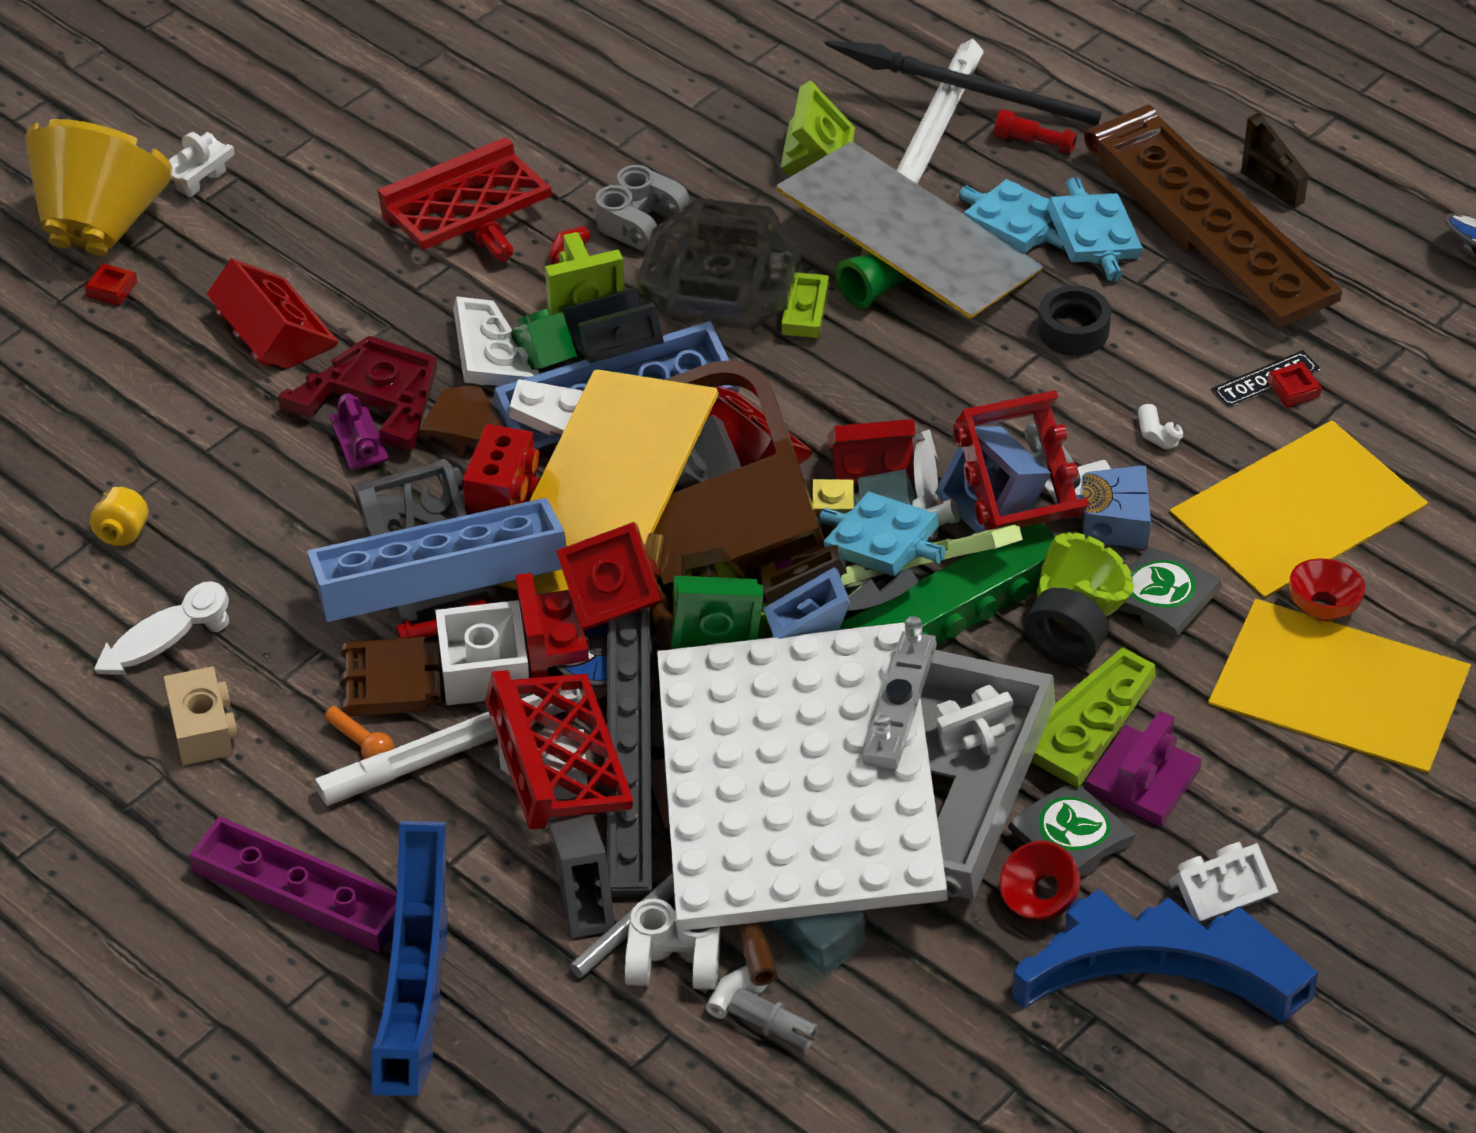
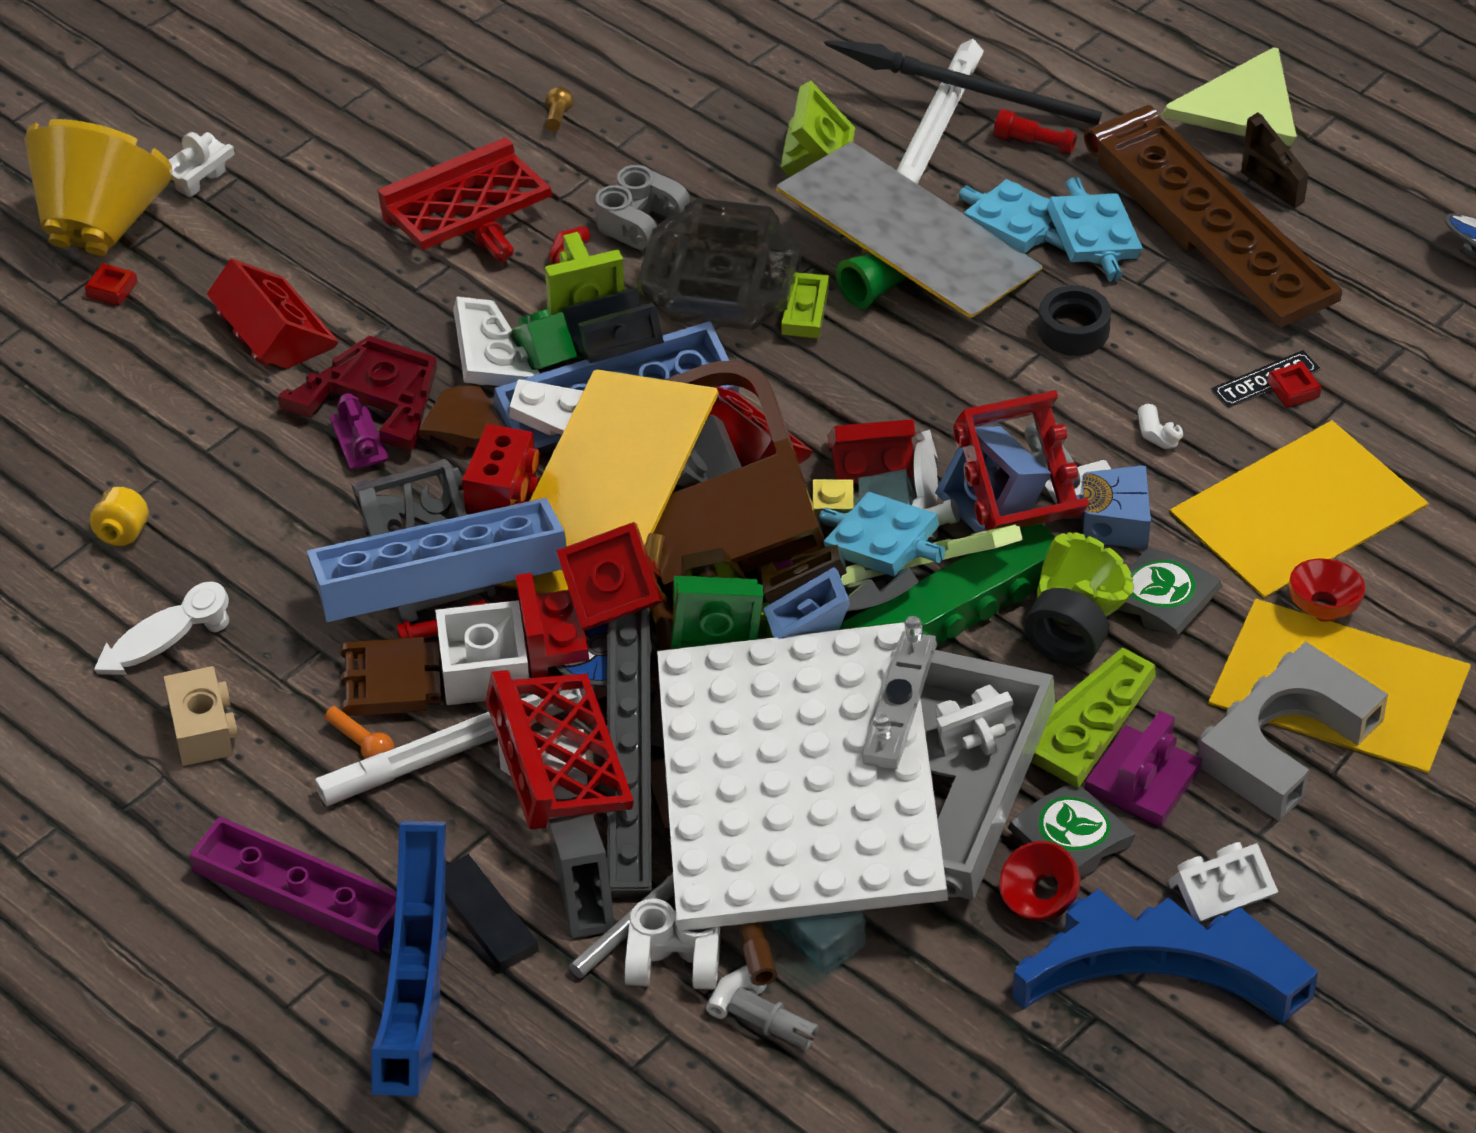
none -> black tile [445,854,539,971]
none -> pearl gold bar [545,87,574,132]
none -> yellowish green tile [1162,47,1297,147]
none -> light grey arch [1197,642,1388,822]

